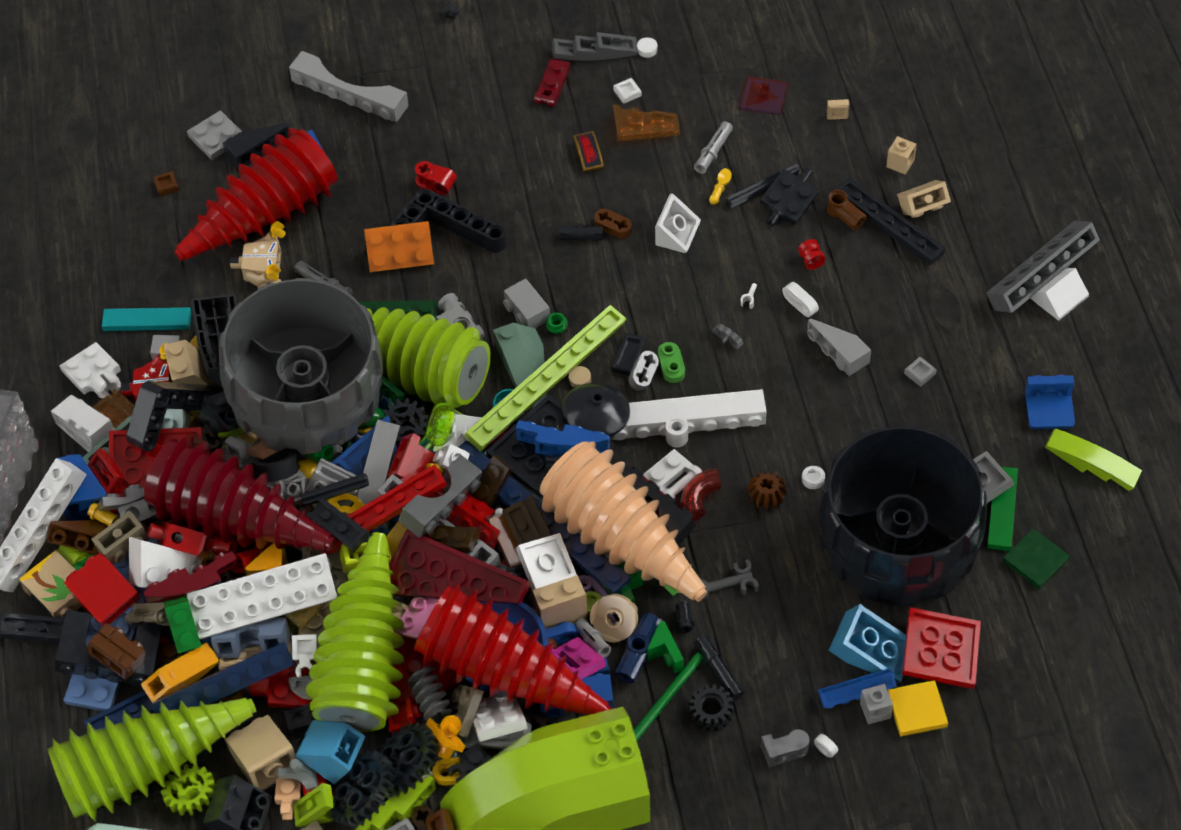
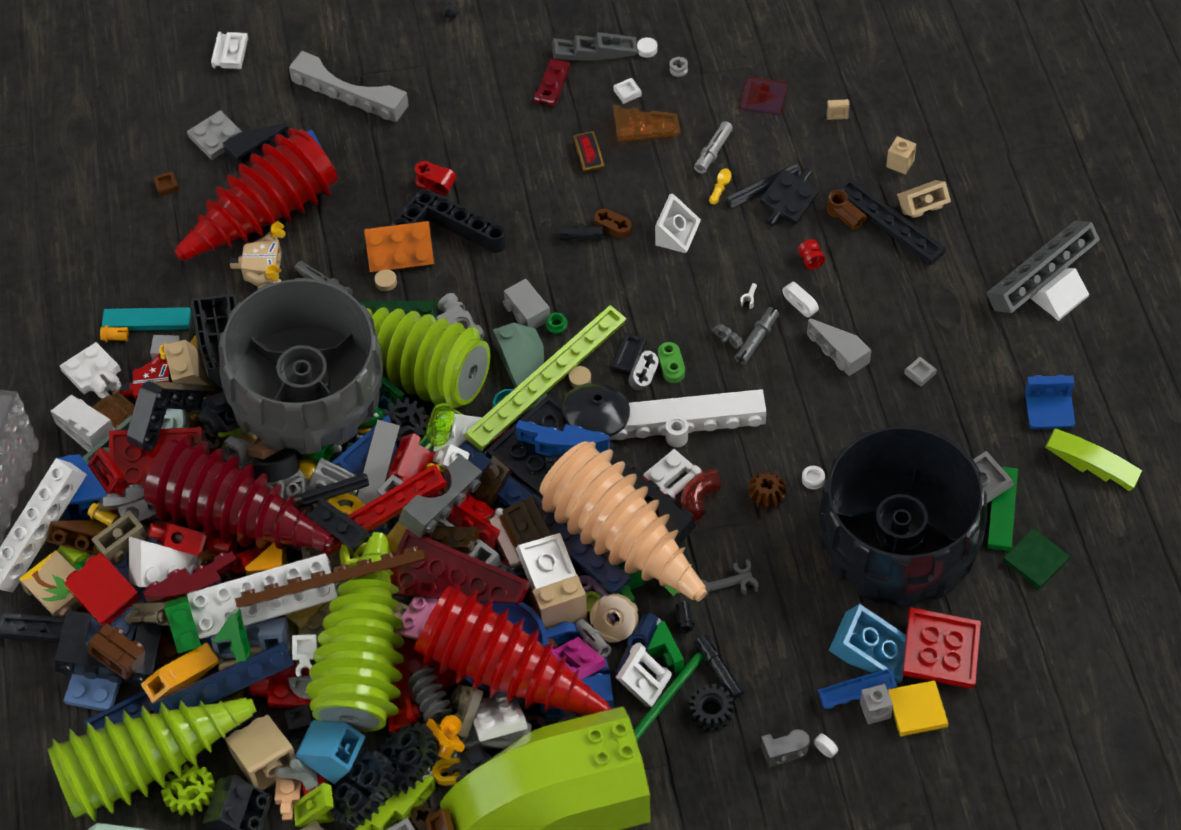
none -> light orange pin [100,325,129,342]
none -> white plate [211,32,248,69]
none -> green slope [213,608,252,662]
none -> reddish brown plate [235,546,427,608]
none -> tan tile [375,270,397,291]
none -> white plate [616,643,672,707]
none -> light grey bush [670,57,688,77]
none -> dark grey pin [734,307,779,365]

